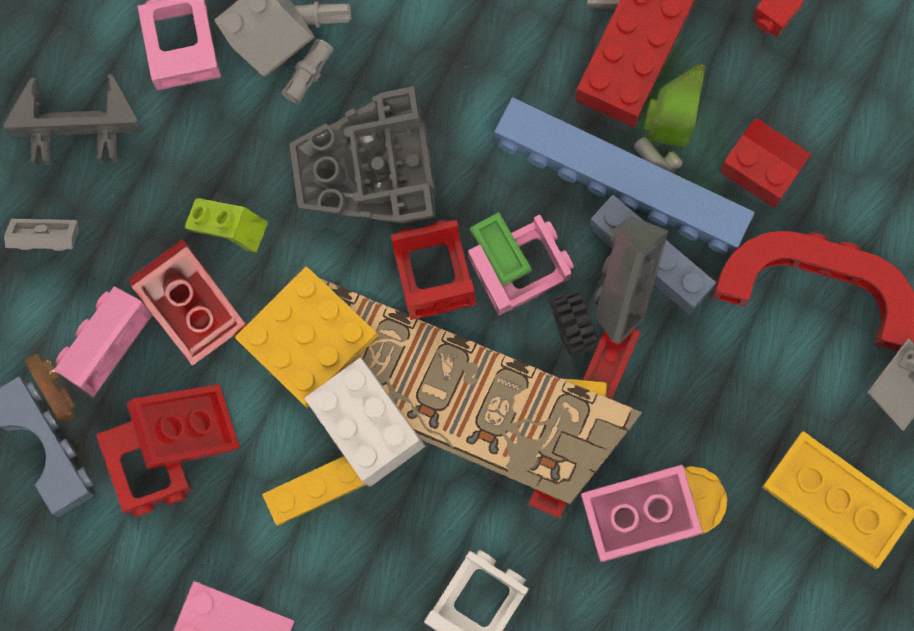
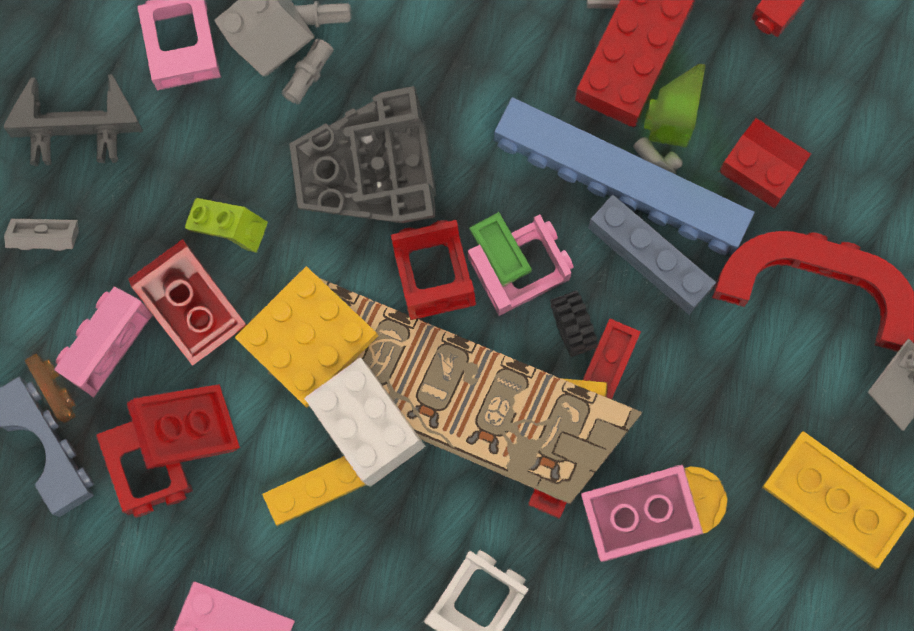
dark grey slope [594,216,668,344] -> none

